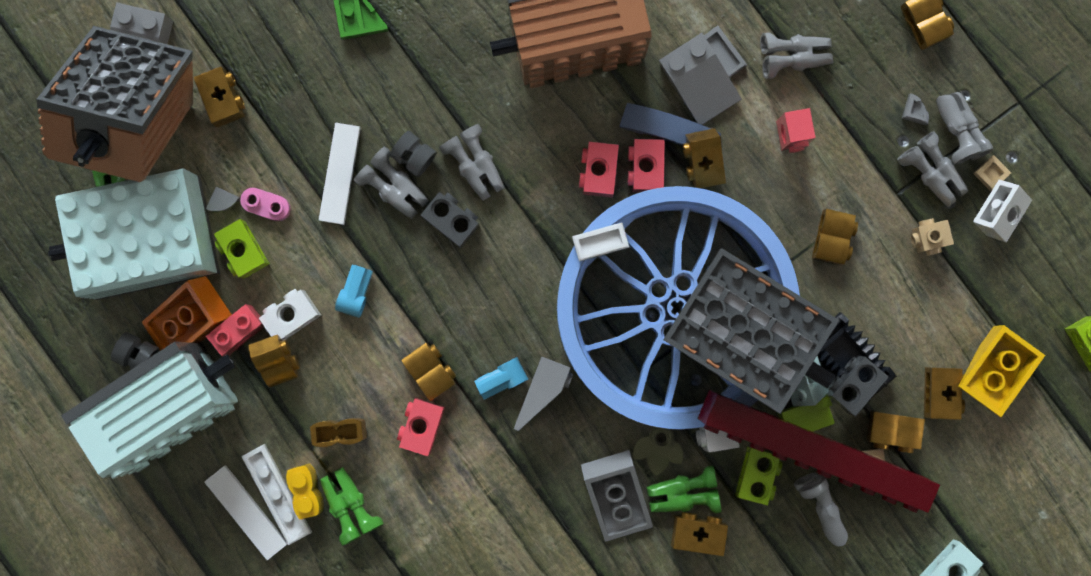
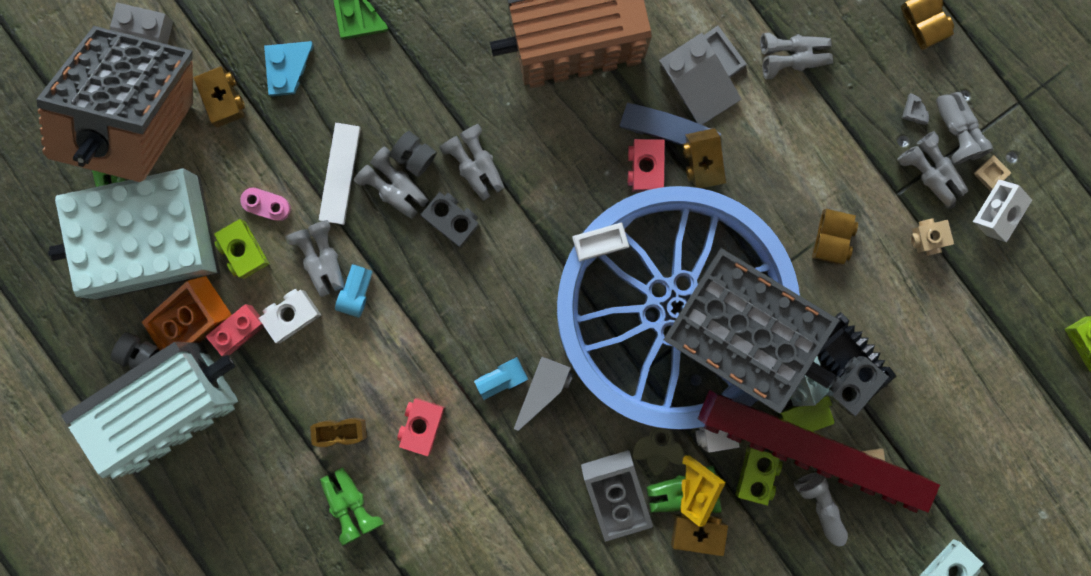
white tile [205,465,287,560] -> none
light grey tile [206,187,240,212] -> none
white tile [241,444,312,545] -> none
pearl gold brick [249,334,300,388] -> none
yellow brick [286,463,324,520] -> none
pearl gold brick [401,343,457,401] -> none
coral brick [579,142,619,197] -> none
coral brick [776,108,816,153] -> none
pearl gold brick [867,411,925,453] -> none
pearl gold brick [924,367,965,420] -> none
yellow slope [958,325,1046,417] -> none
none -> medium azure wing [264,41,314,97]
none -> light grey piece [285,220,344,297]
none -> yellow wing [681,455,726,527]

